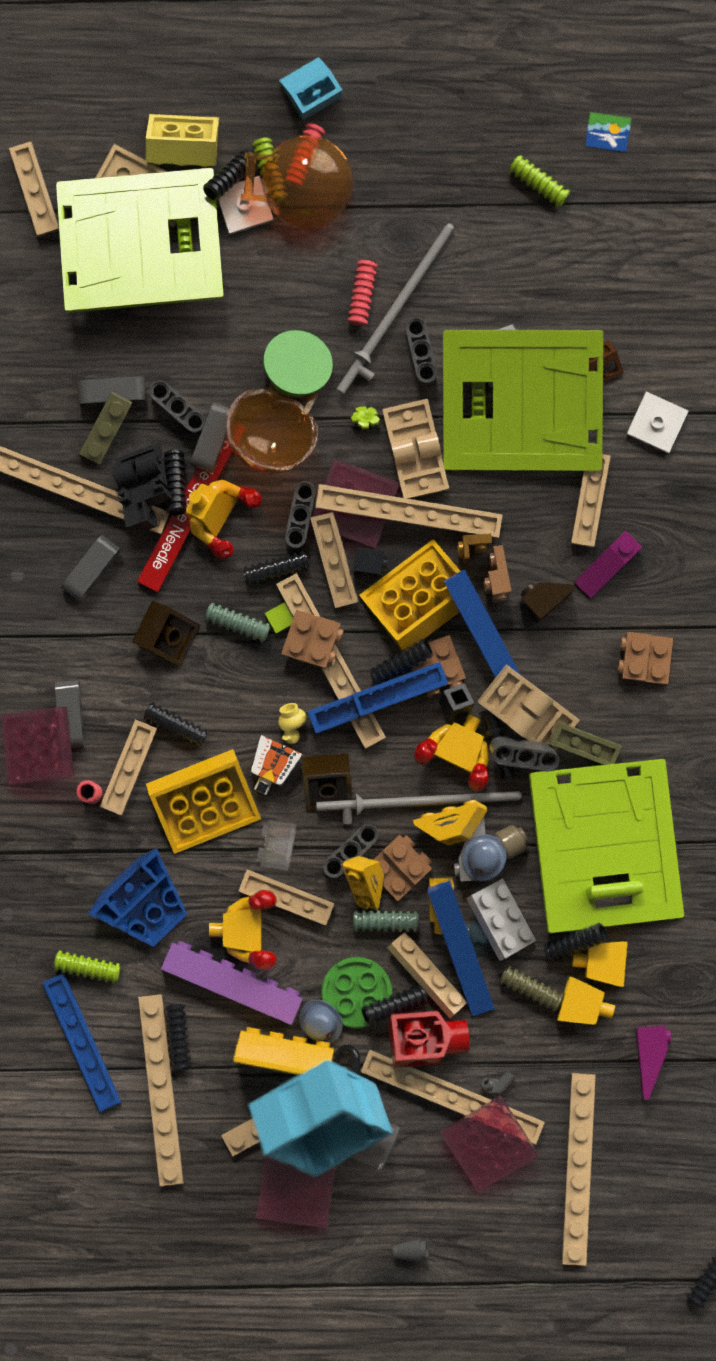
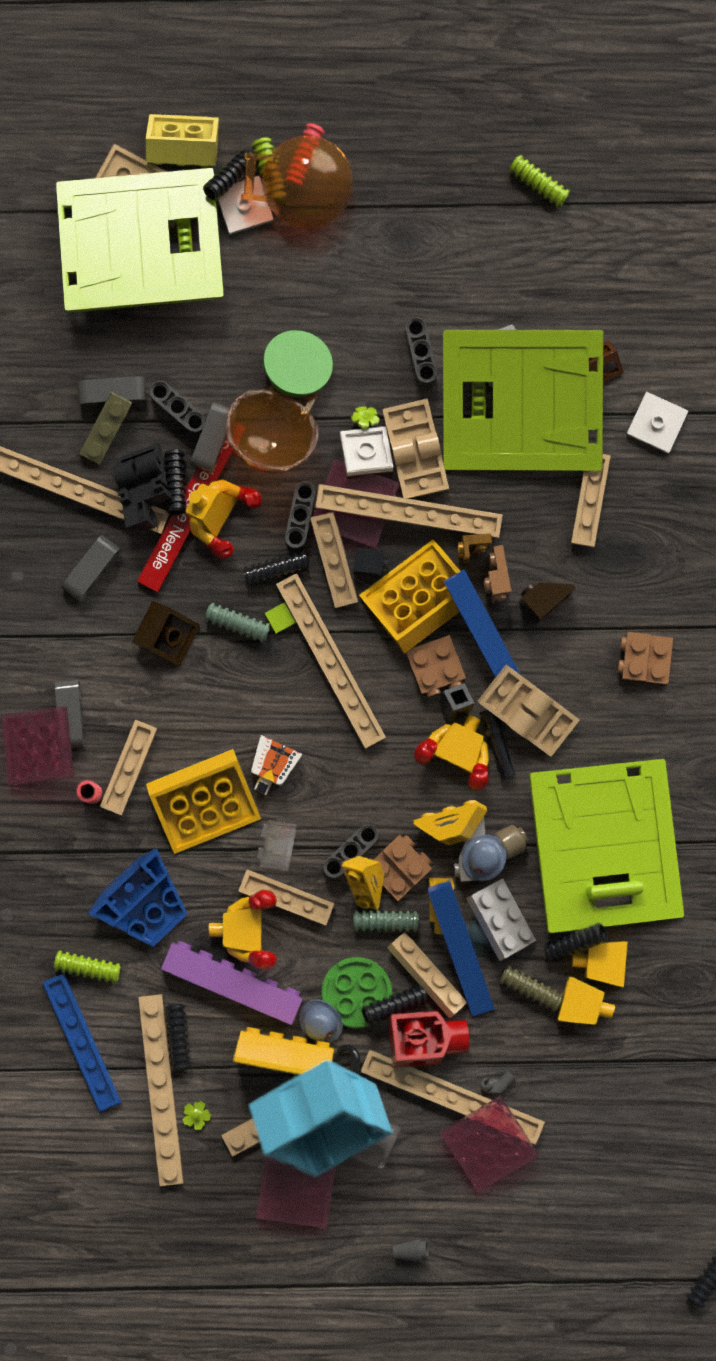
tan plate [9,141,59,237] -> none
black piece [143,702,208,748] -> none
light yellow animal [278,703,307,744] -> none
medium azure slope [279,57,342,120] -> none
medium nougat plate [281,610,344,669] -> none
dark brown slope [302,753,352,811] -> none
blue slope [307,662,448,734] -> none
light grey piece [316,791,522,824] -> none
light grey piece [337,224,454,394] -> none
coral piece [347,260,377,326] -> none
black piece [370,639,433,685] -> none
dark grey beam [489,737,559,771] -> none
olive plate [548,721,622,765] -> none
tan plate [562,1073,596,1266] -> none
magenta slope [574,531,642,599] -> none
sticker [585,112,631,152] -> none
magenta slope [635,1025,671,1100] -> none
none -> lime plant [182,1101,211,1130]
none -> white plate [340,426,393,476]

